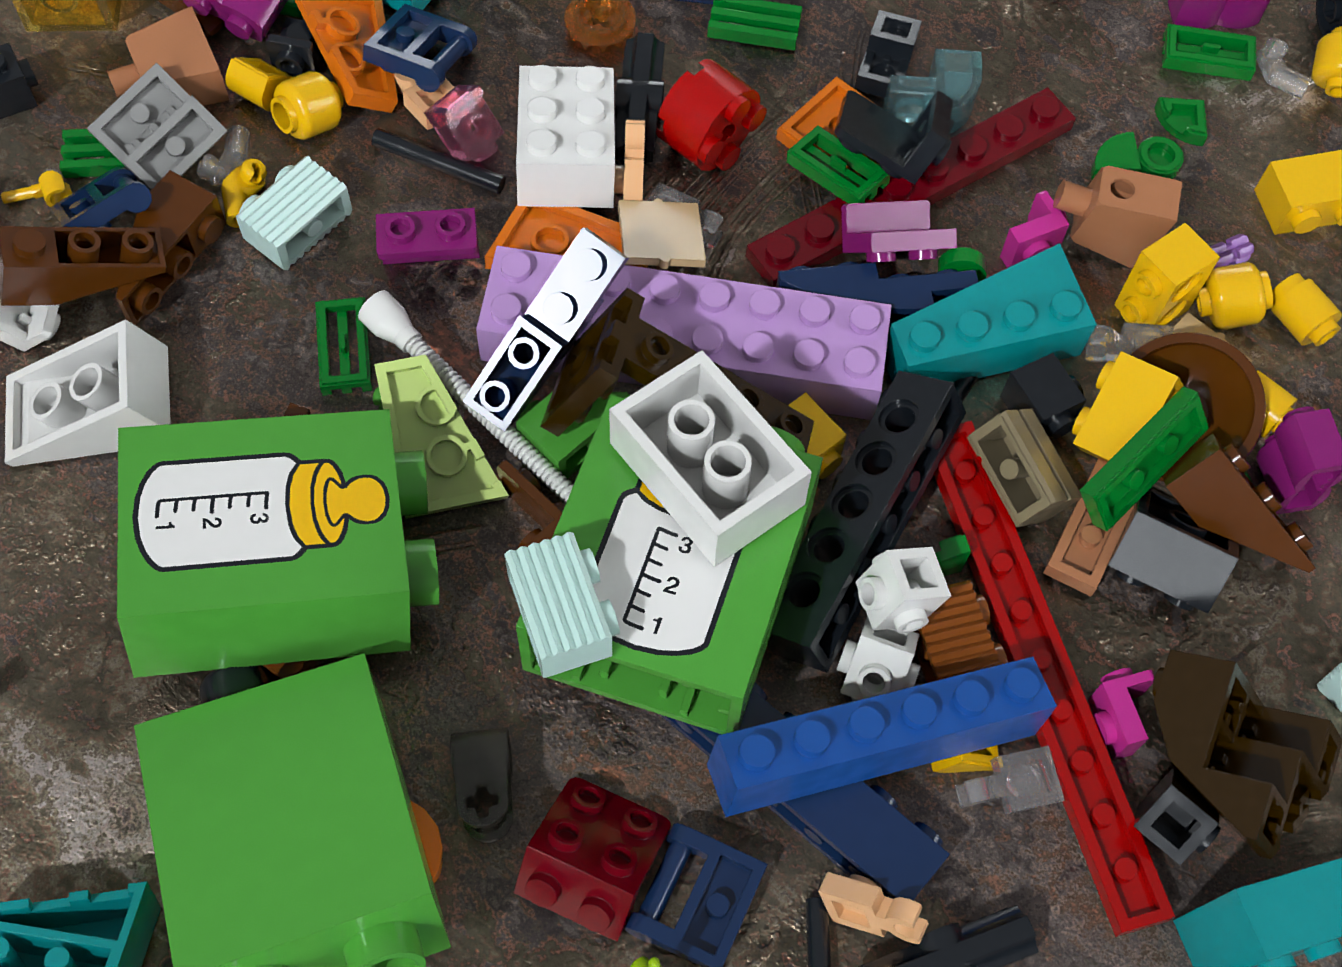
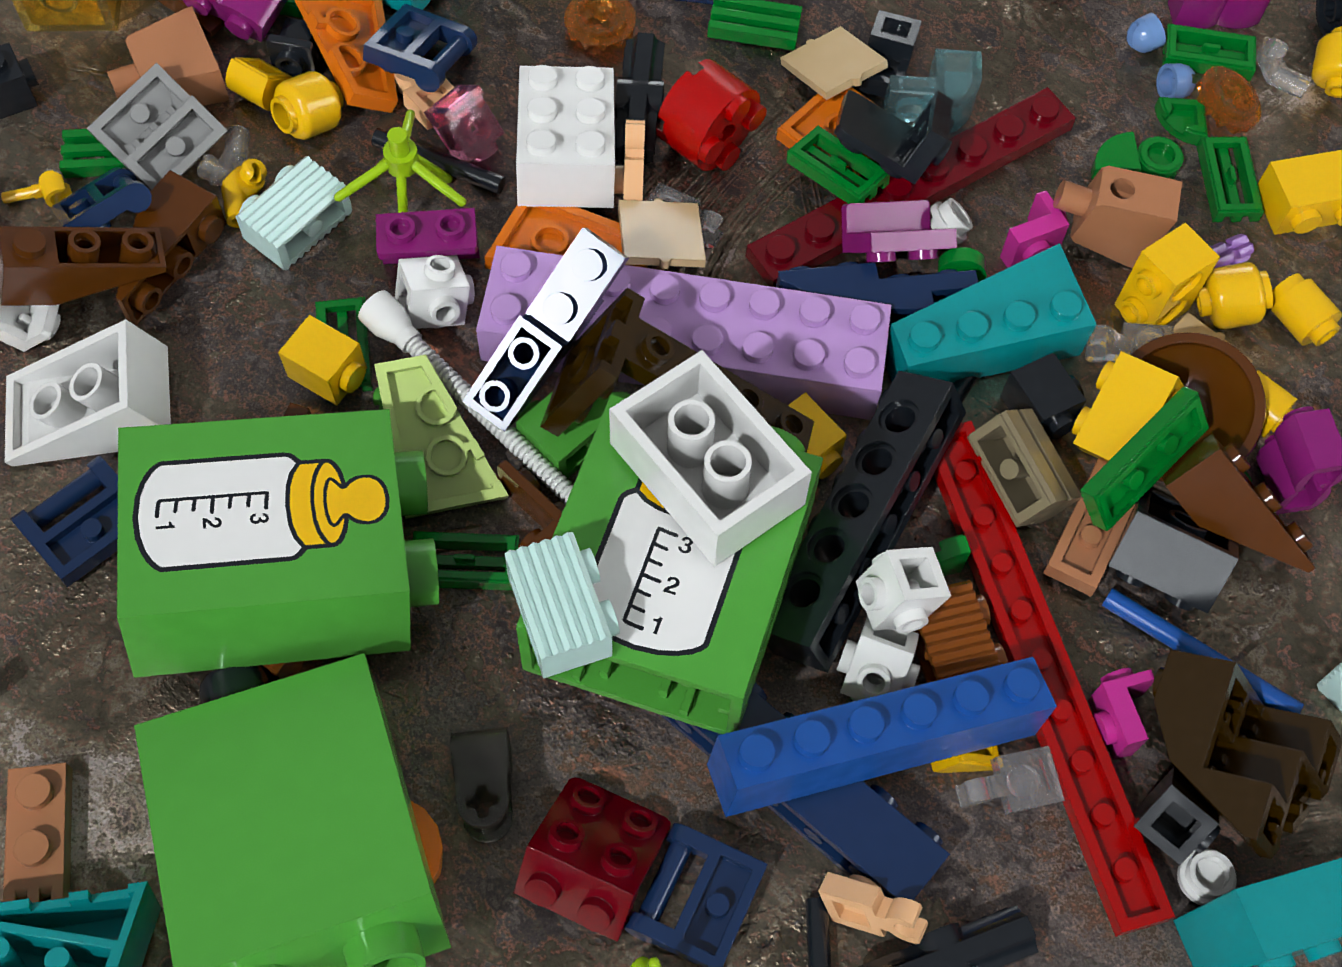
none -> nougat hinge [3,762,73,903]
none -> dark blue plate [10,455,118,588]
none -> yellow brick [278,315,367,406]
none -> lime plant [334,109,467,213]
none -> white brick [395,255,475,329]
none -> green tile [413,531,520,591]
none -> tan piece [780,26,888,100]
none -> white plate [930,198,973,244]
none -> blue bar [1101,588,1304,714]
none -> medium blue hinge [1126,13,1166,53]
none -> medium blue hinge [1156,63,1196,99]
none -> white plate [1177,848,1237,906]
none -> clear orange gear [1196,66,1261,134]
none -> green tile [1196,136,1264,222]

